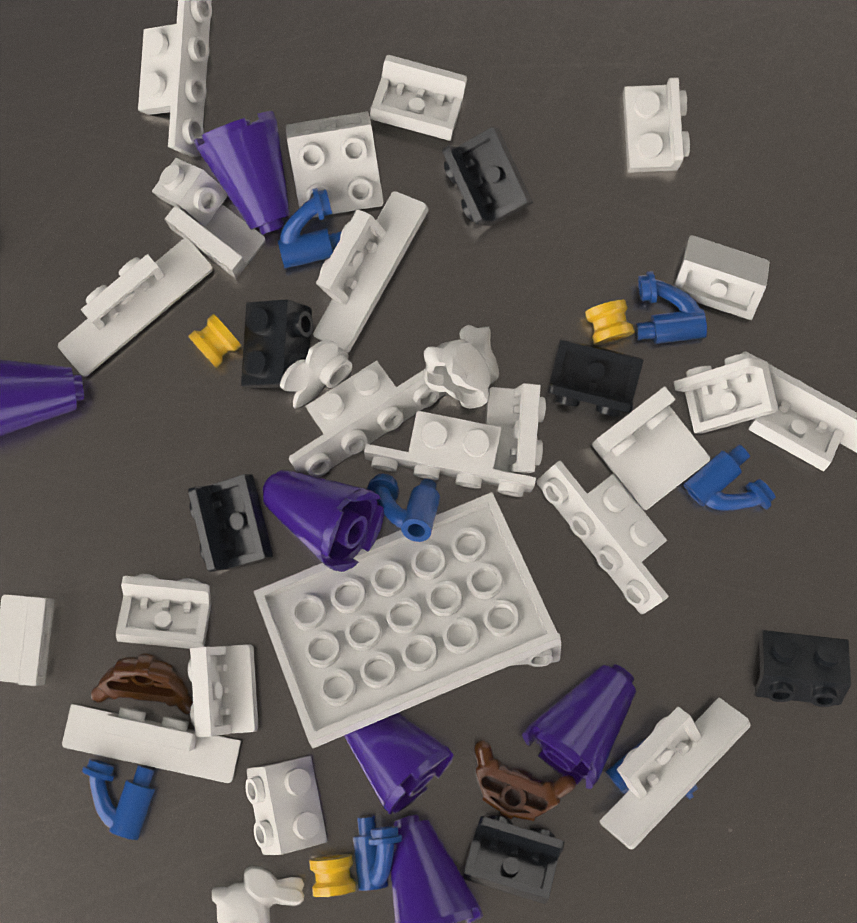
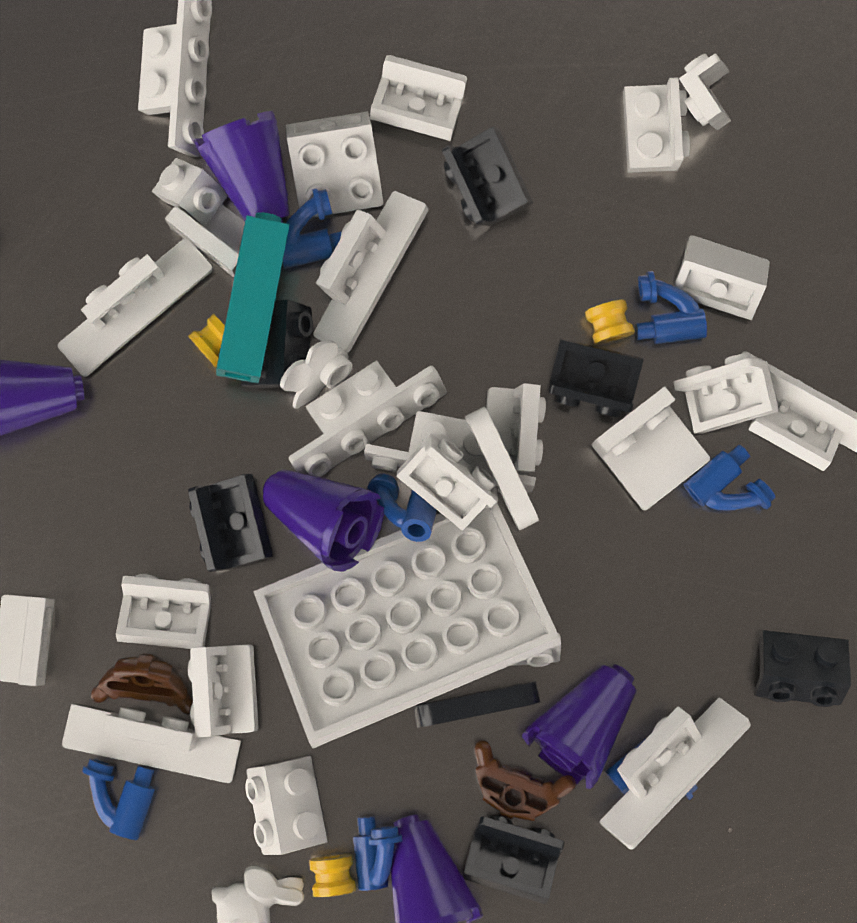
dark purple cone [344,713,455,815] -> none
white animal [424,325,500,409] -> none
white bracket [536,460,669,614] -> none
none -> teal brick [216,213,290,384]
none -> white bracket [396,433,498,531]
none -> black beam [413,681,541,728]
none -> white beam [465,406,539,531]
none -> white bracket [679,53,731,130]

